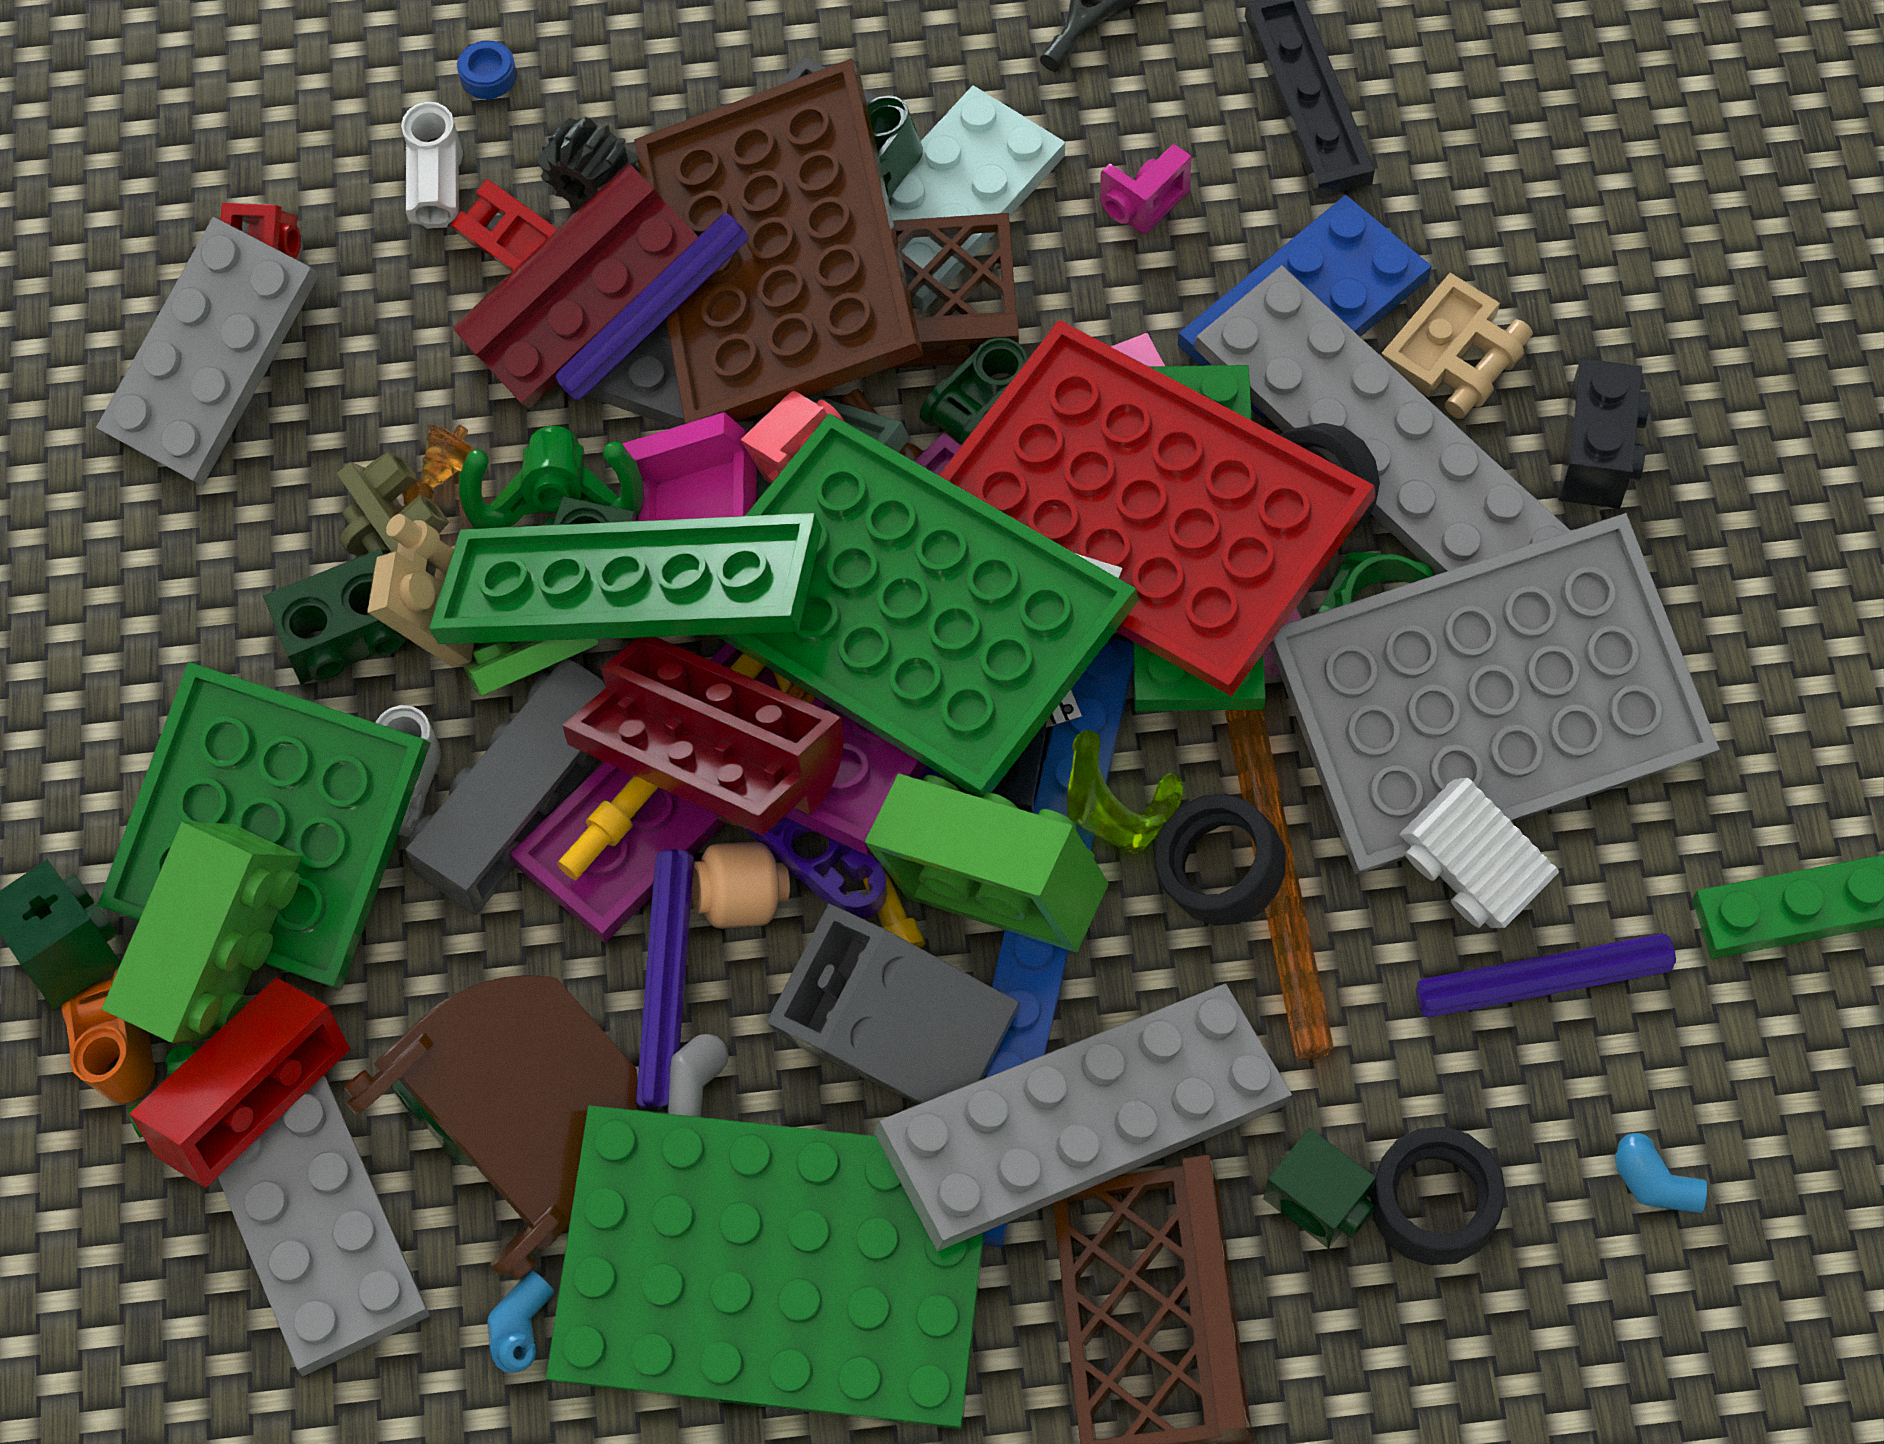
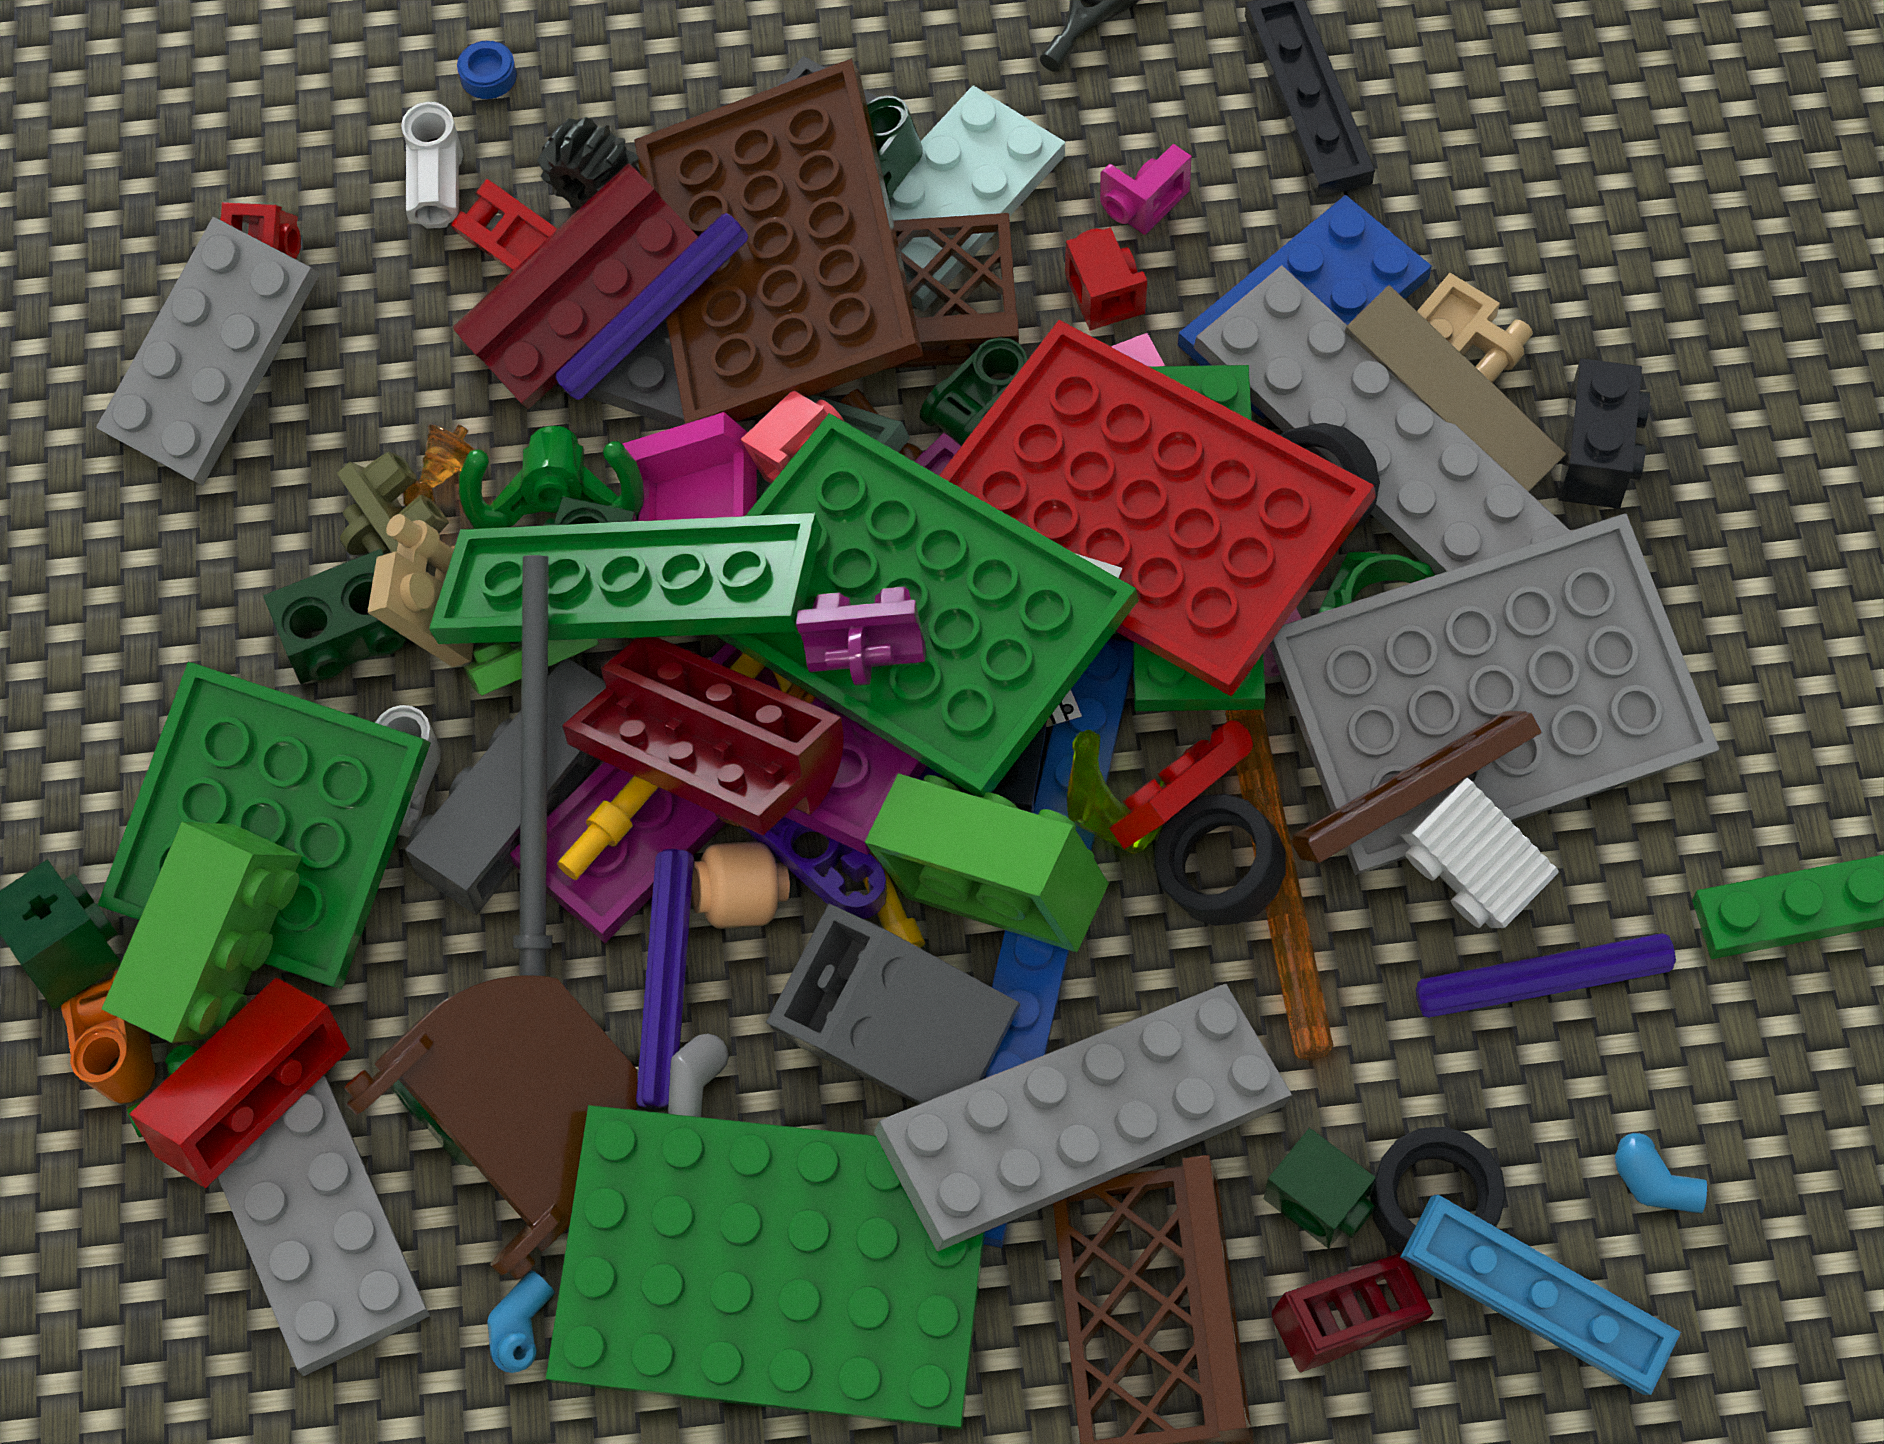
none -> dark grey bar [513,555,553,976]
none -> magenta hips [796,587,926,686]
none -> red brick [1065,227,1147,331]
none -> red plate [1109,720,1253,850]
none -> dark red slope [1271,1252,1434,1373]
none -> reddish brown tile [1290,711,1542,863]
none -> dark tan tile [1344,285,1566,492]
none -> dark azure tile [1401,1194,1681,1395]

